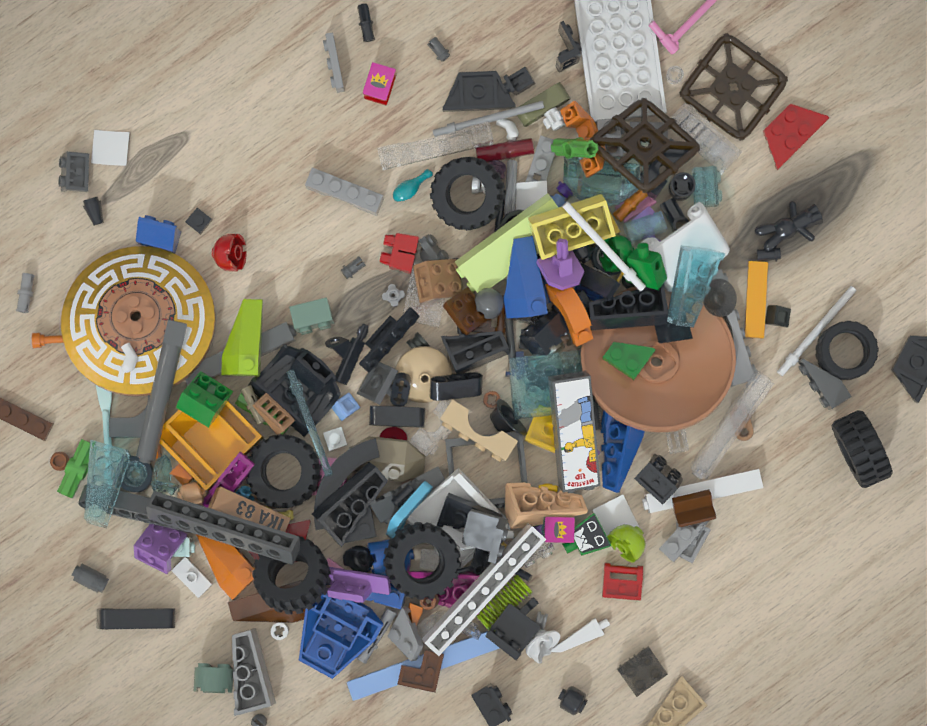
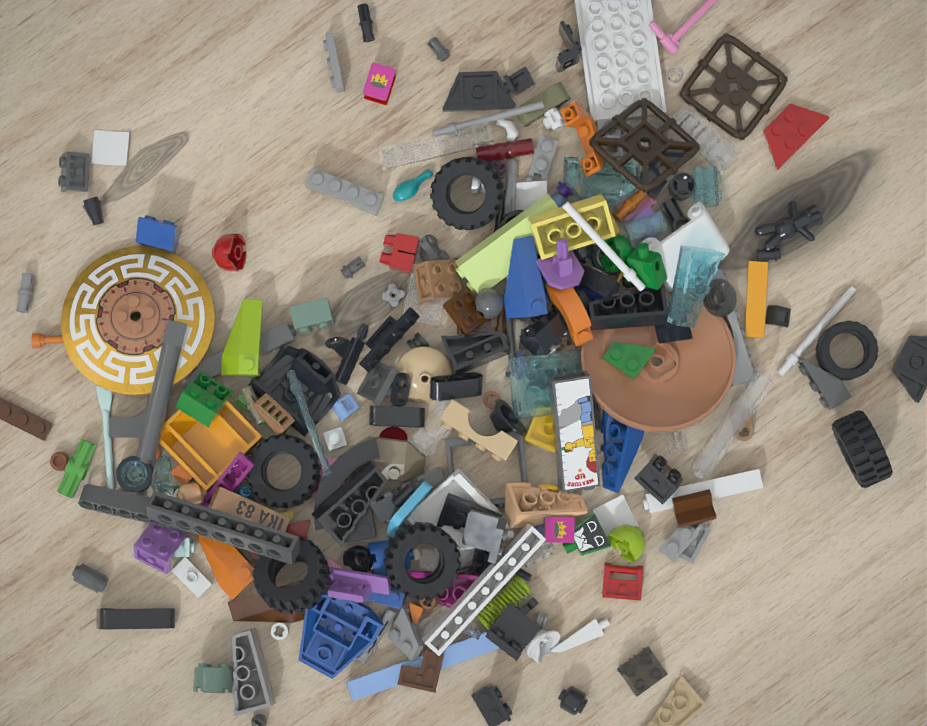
clear light blue wedge [84,440,131,528] -> none
white arm [121,343,138,373] -> none
black plate [185,208,212,235] -> none
bright green piece [551,137,598,159] -> none

